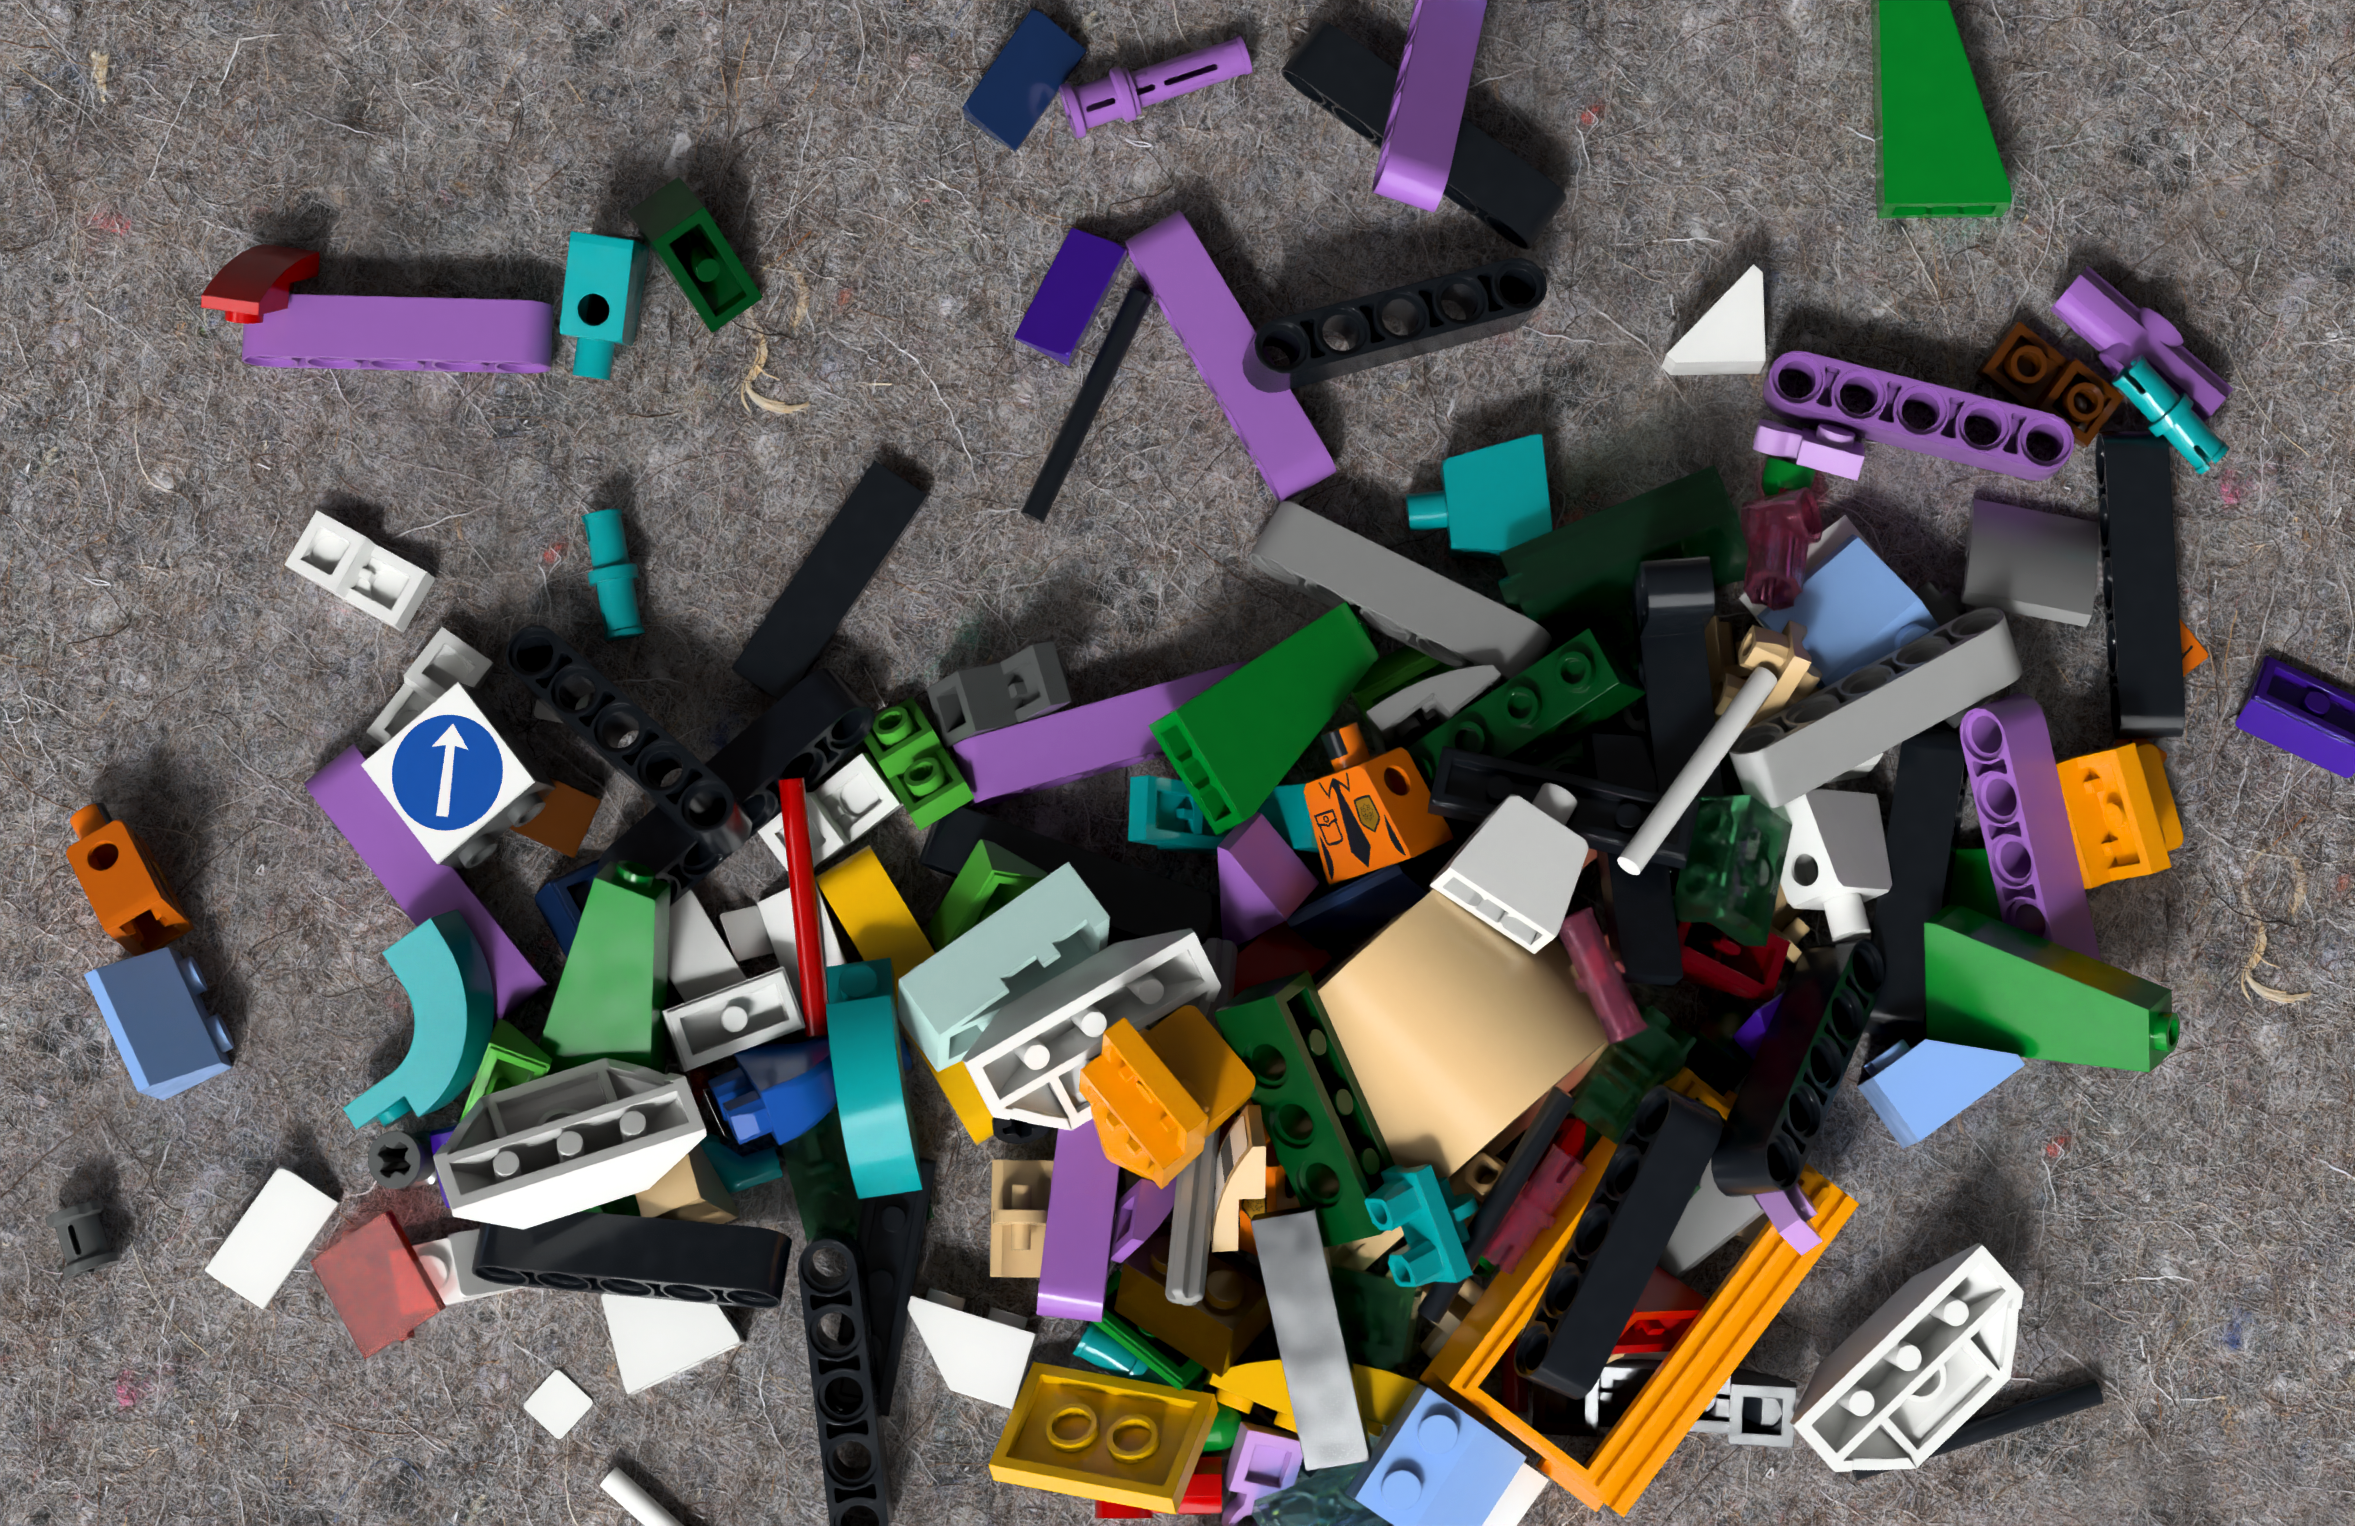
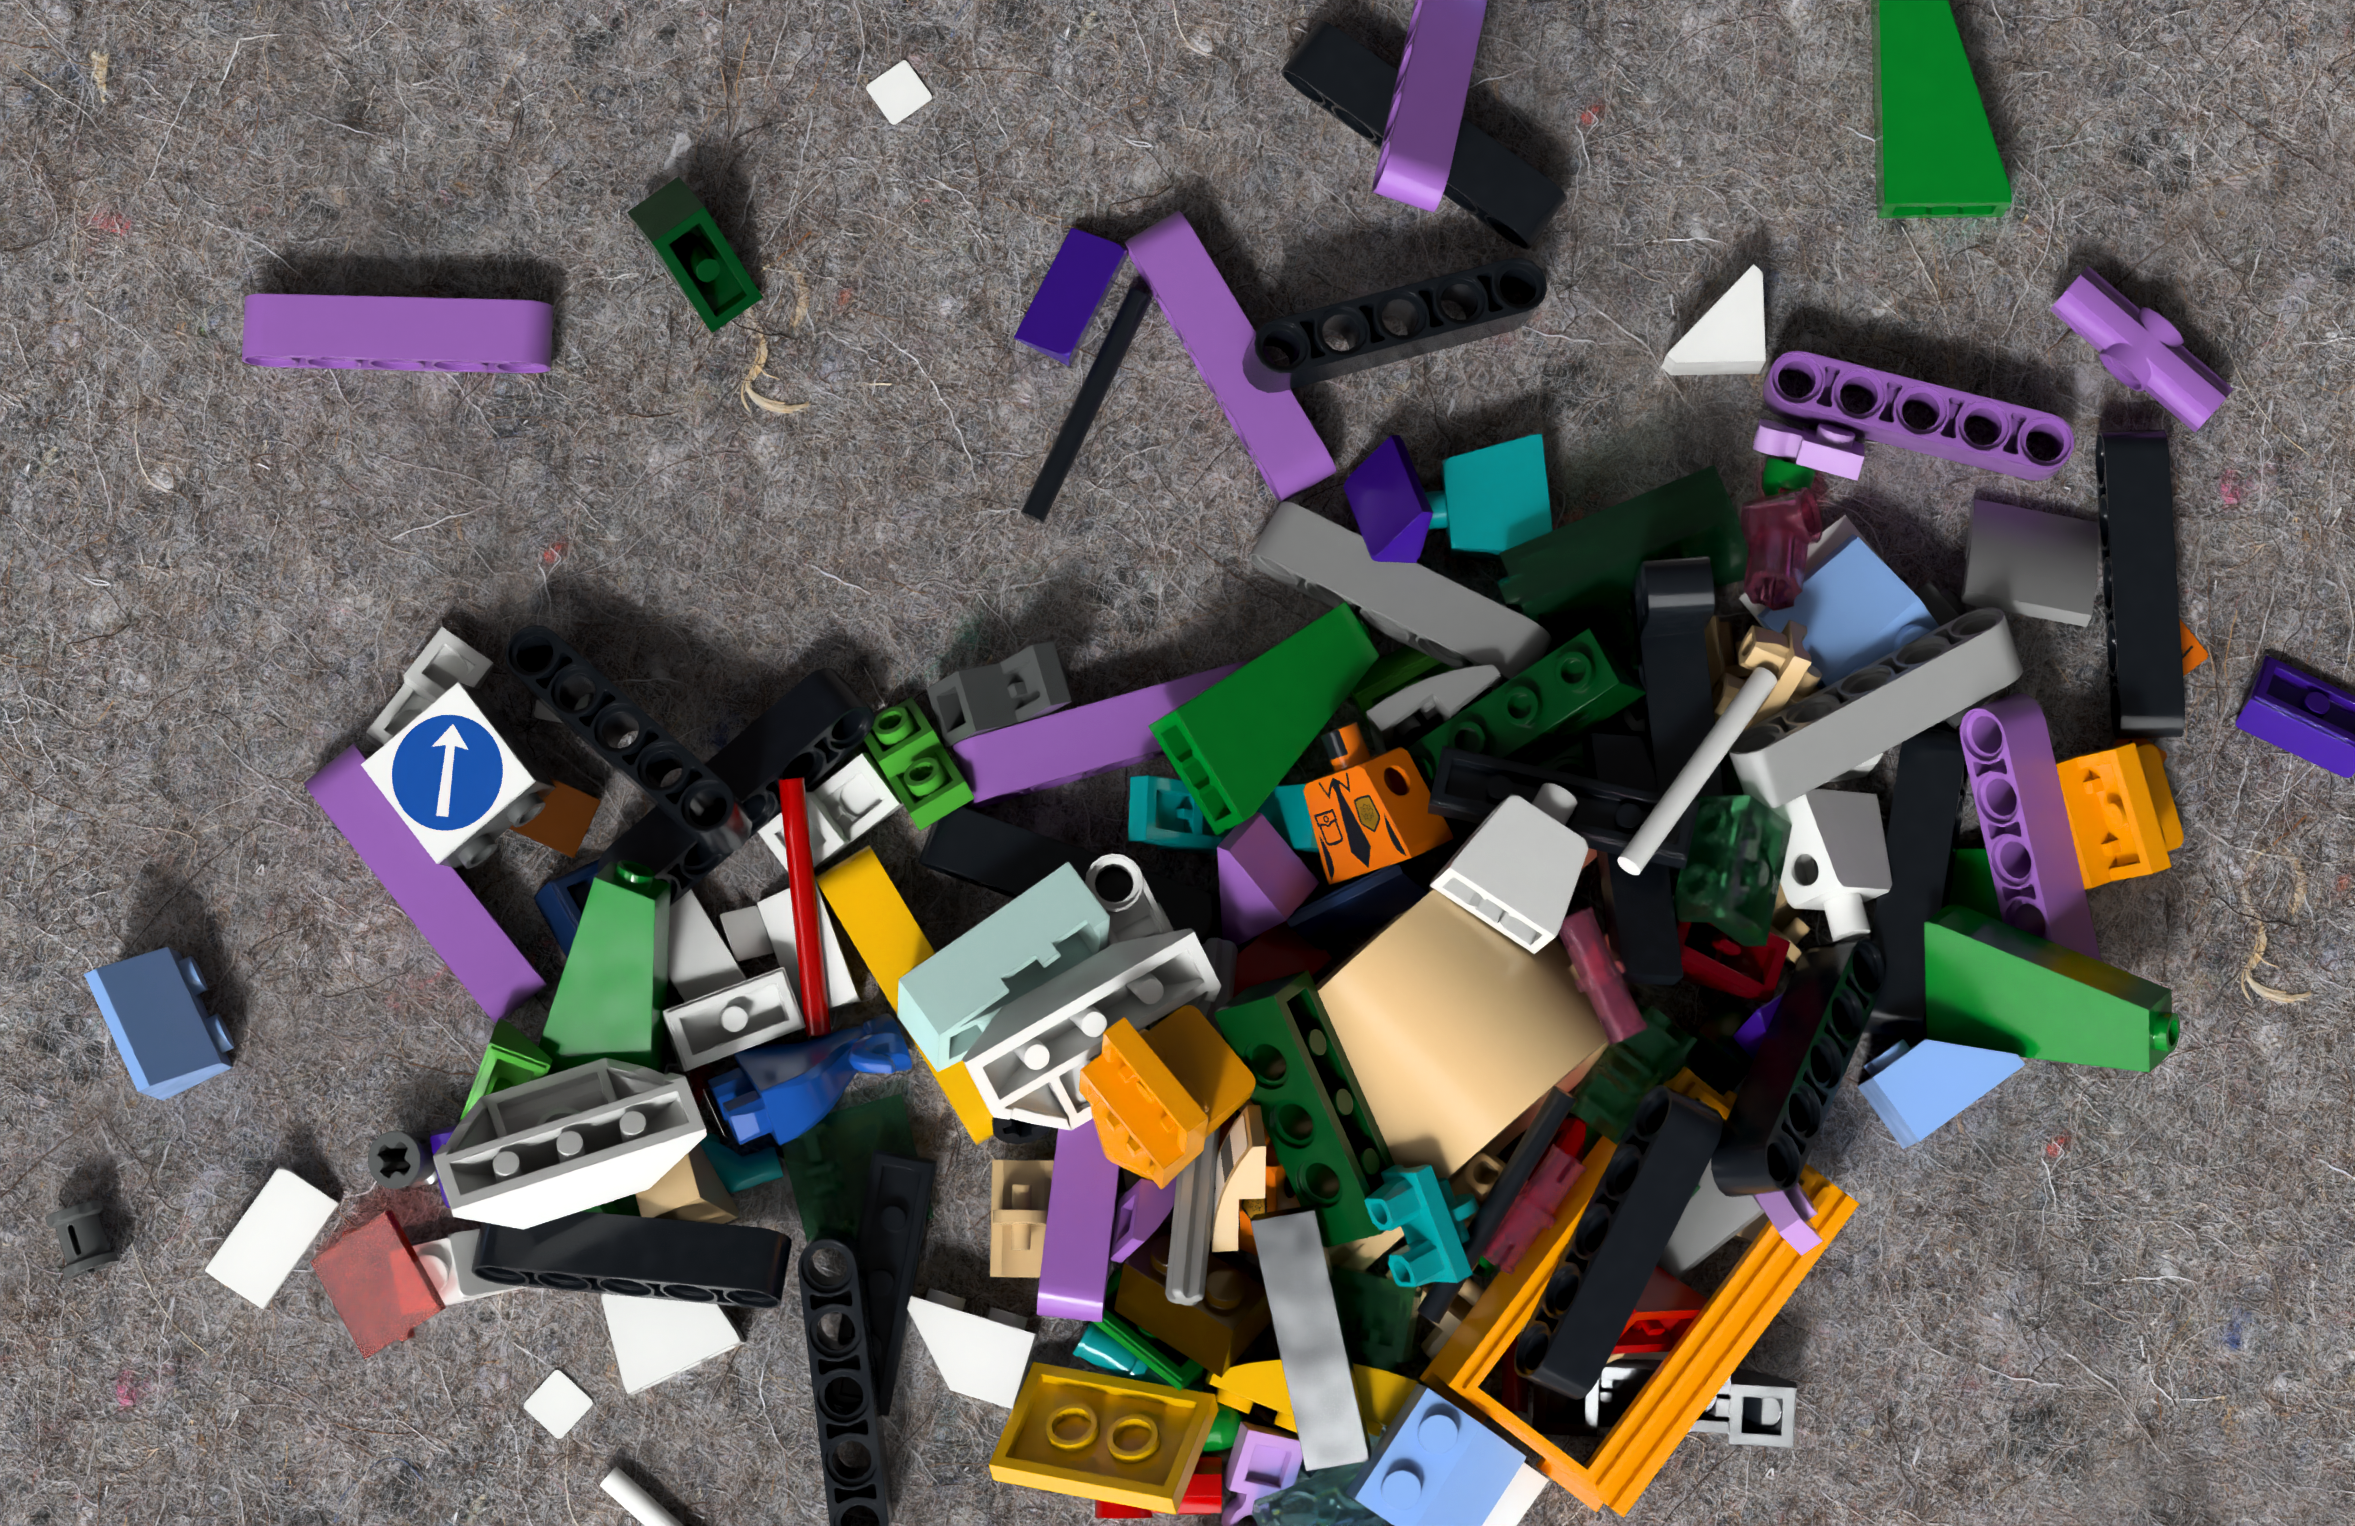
orange torso [65,803,195,957] -> none
red slope [201,244,320,324] -> none
white slope [284,510,435,633] -> none
arch [343,909,494,1130] -> none
teal torso [559,231,650,380] -> none
teal pin [581,509,645,641] -> none
black tile [731,461,928,701] -> none
teal arch [826,958,923,1199] -> none
bright green slope [929,839,1048,953] -> none
dark blue slope [962,7,1087,153] -> none
medium lavender pin [1059,35,1252,139] -> none
white wedge [1790,1243,2024,1472] -> none
black piece [1852,1379,2103,1481] -> none
reddish brown slope [1975,321,2124,448] -> none
teal pin [2112,354,2229,475] -> none
none -> white sticker [866,60,932,125]
none -> white piece [1085,853,1174,947]
none -> dark purple slope [1343,435,1433,563]

